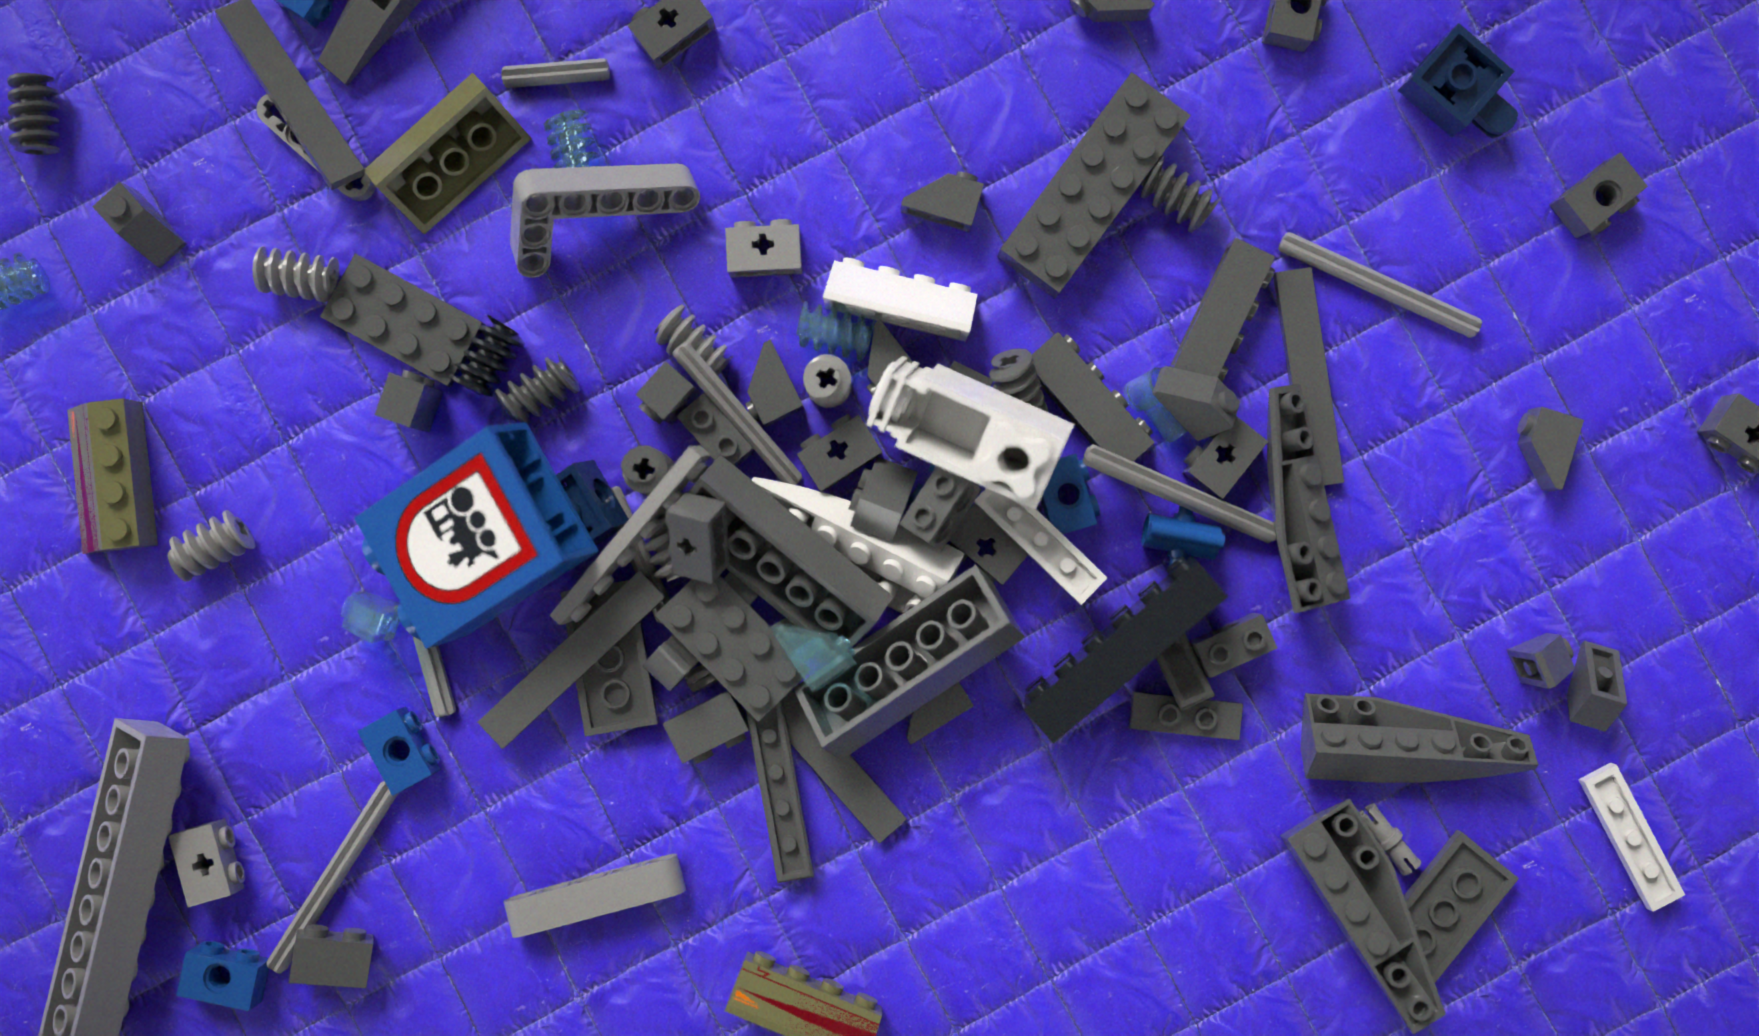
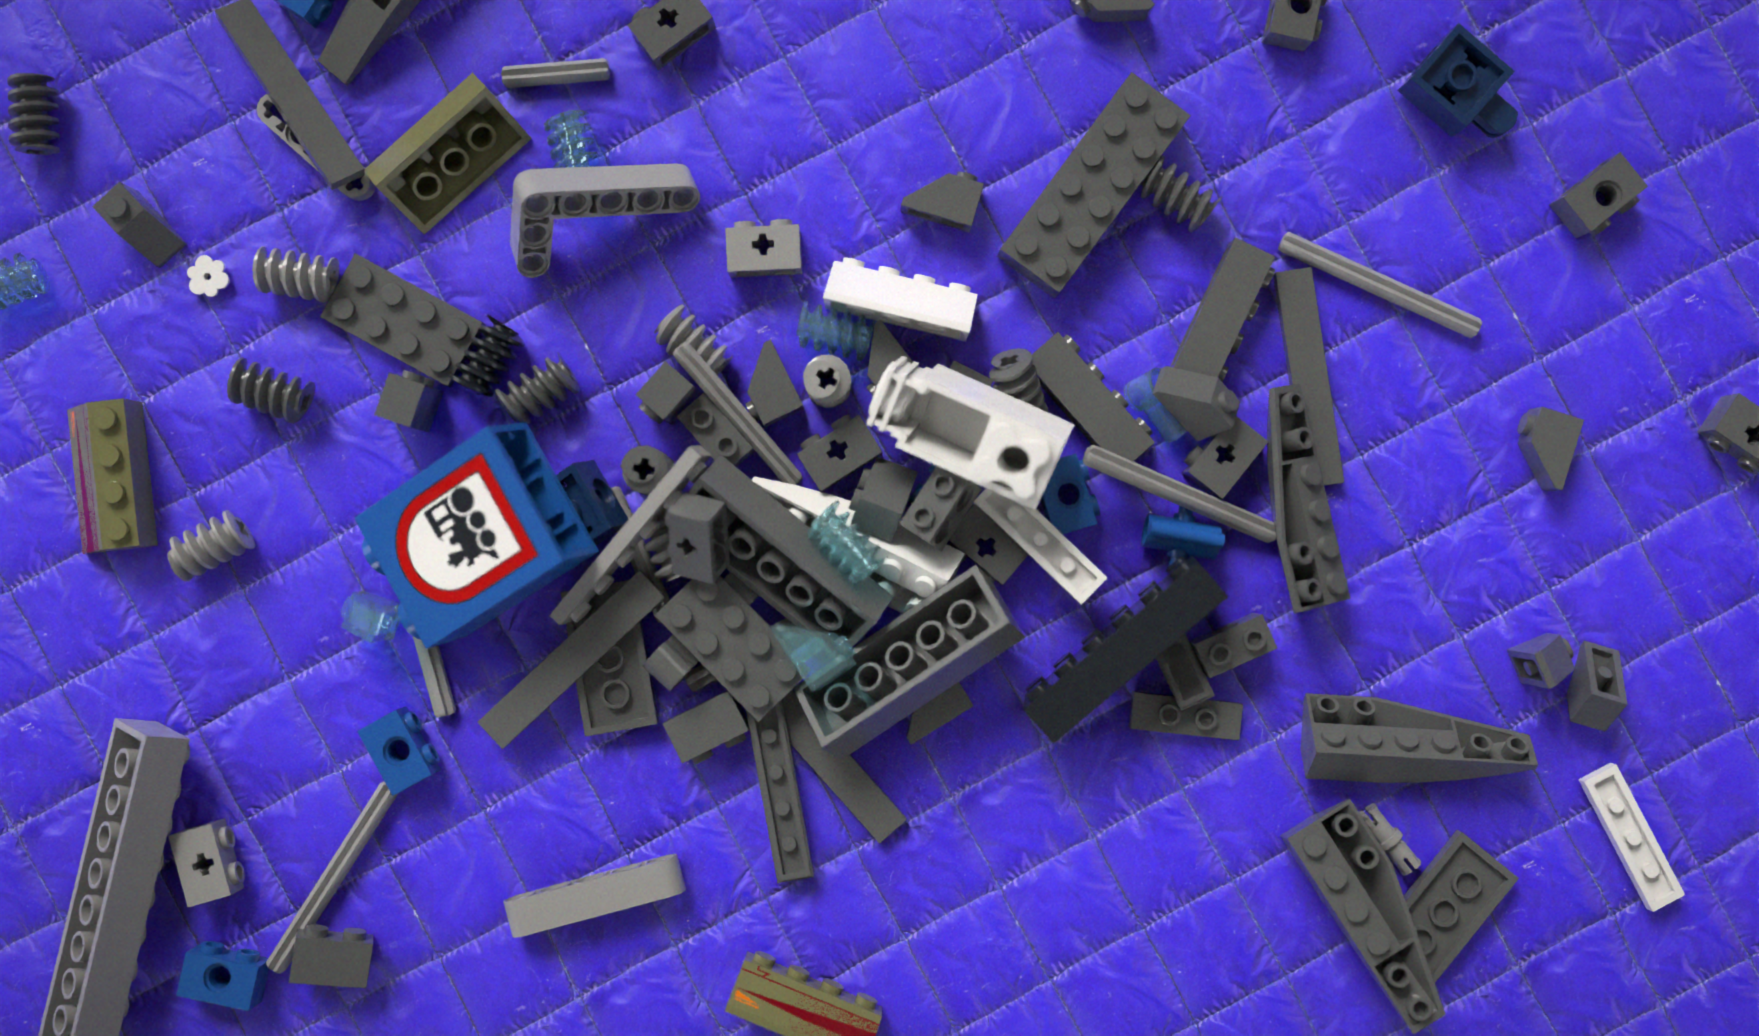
none -> white plant [187,255,230,297]
none -> dark grey piece [227,357,316,424]
none -> clear light blue piece [807,500,889,585]

